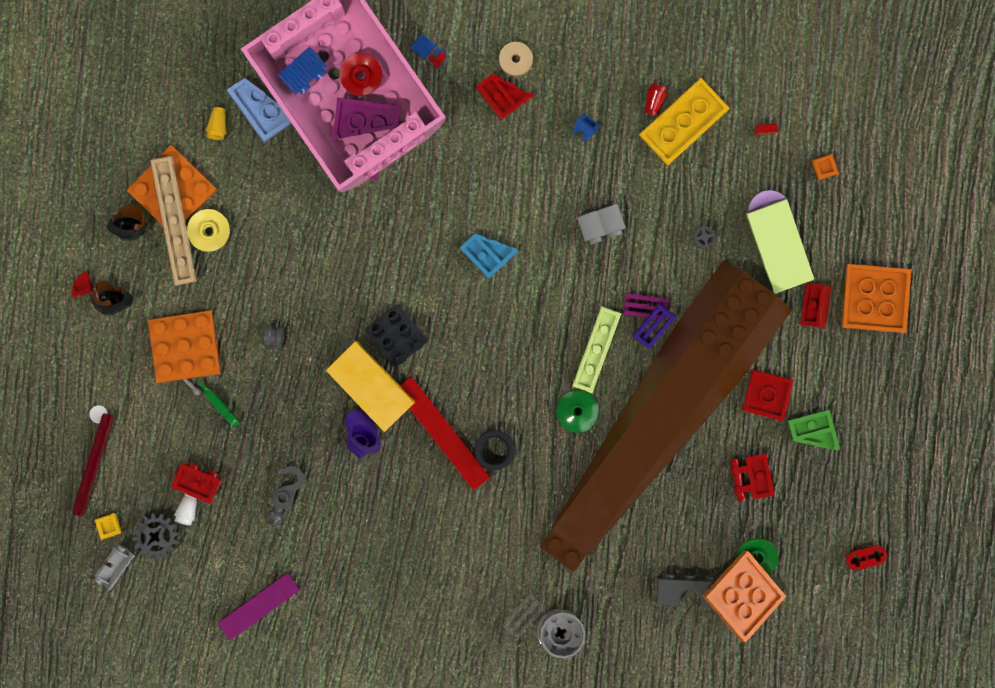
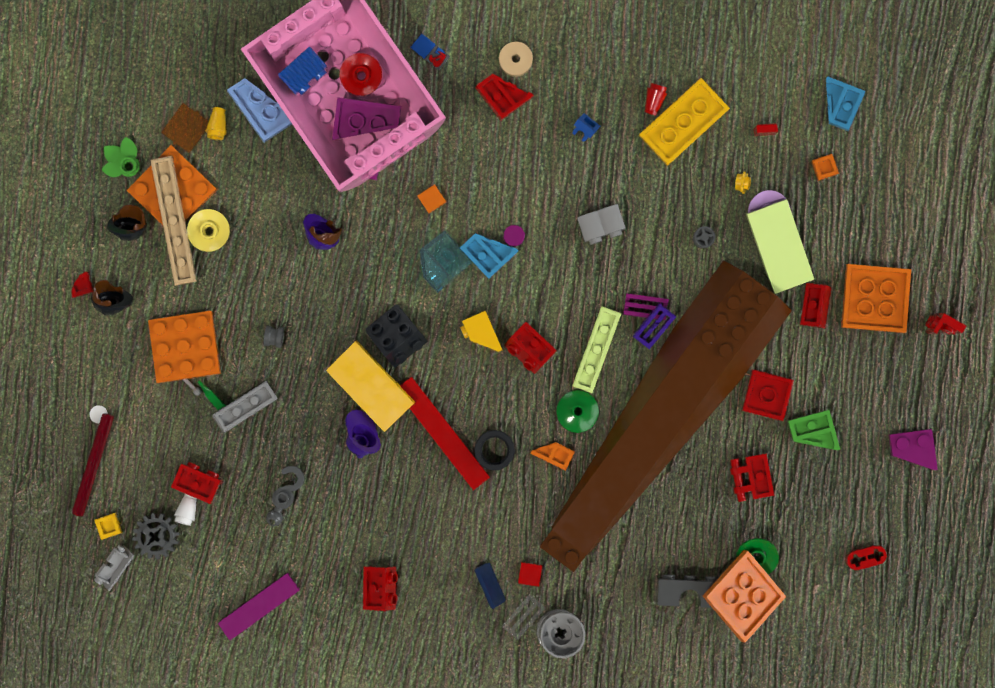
none -> bright green plate [102,137,140,177]
none -> clear orange piece [161,103,209,153]
none -> light grey tile [212,381,278,434]
none -> dark purple piece [303,214,342,250]
none -> red bracket [363,566,398,611]
none -> orange tile [417,184,447,214]
none -> clear light blue slope [419,231,473,293]
none -> yellow slope [460,311,503,352]
none -> dark blue slope [474,562,506,609]
none -> magenta tile [504,225,525,247]
none -> red bracket [504,322,557,374]
none -> red tile [518,562,542,587]
none -> orange tile [530,442,575,471]
none -> yellow plate [735,171,751,194]
none -> dark azure wing [826,76,865,132]
none -> magenta wing [888,429,938,470]
none -> red bracket [925,313,966,335]

